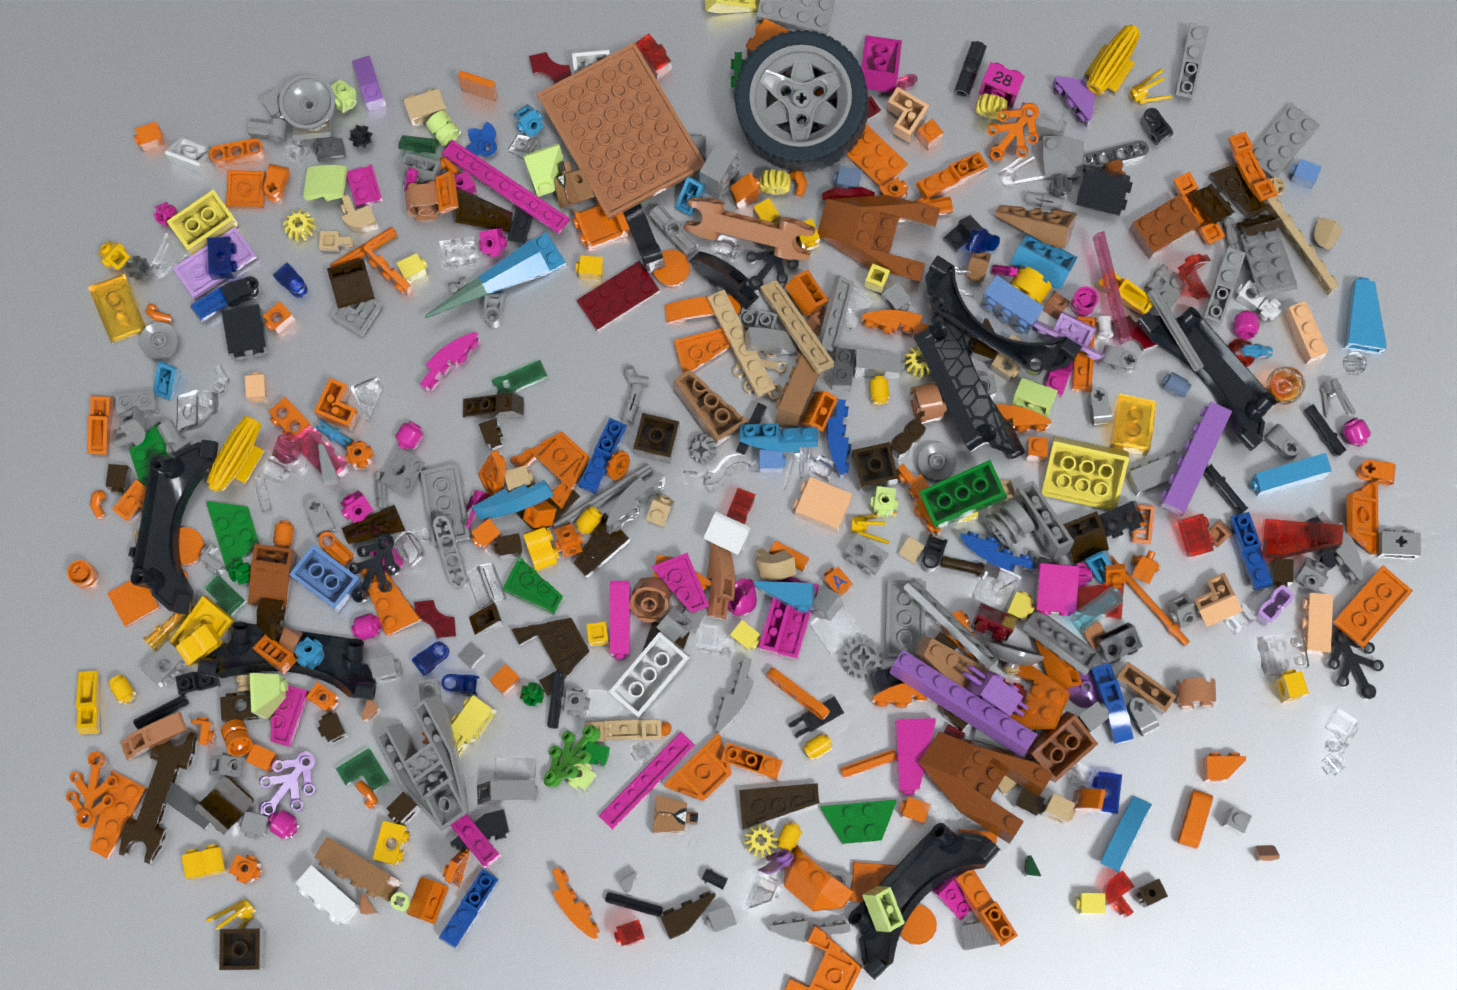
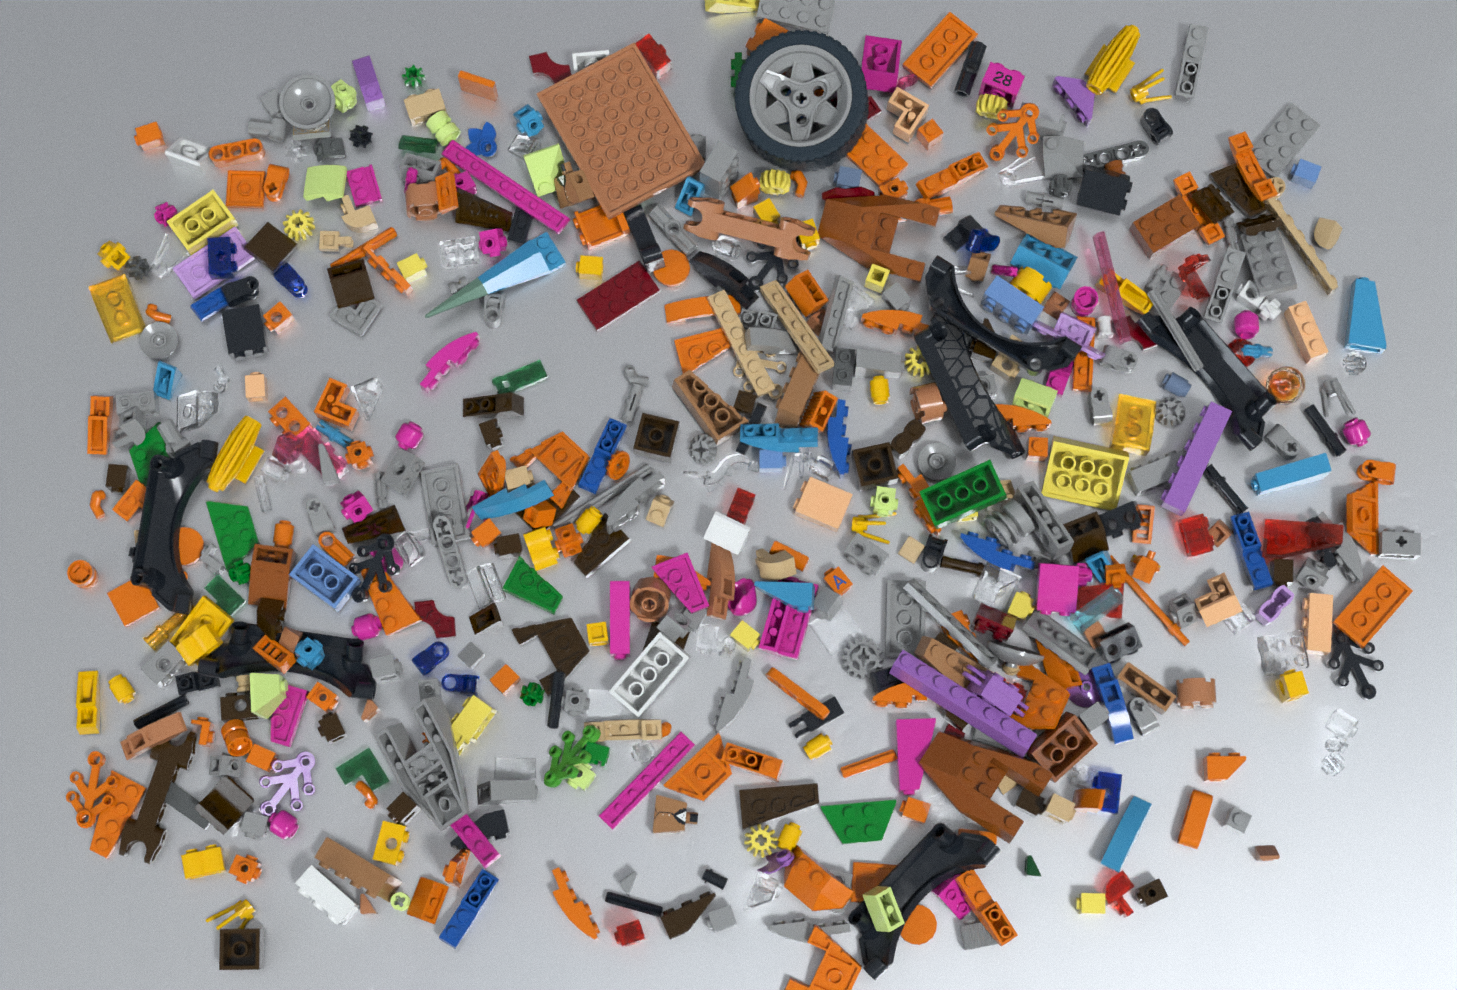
none -> dark brown tile [244,222,298,272]
none -> green gear [402,65,426,90]
none -> dark brown brick [733,390,757,418]
none -> orange plate [902,12,978,89]
none -> light grey gear [1155,397,1186,427]

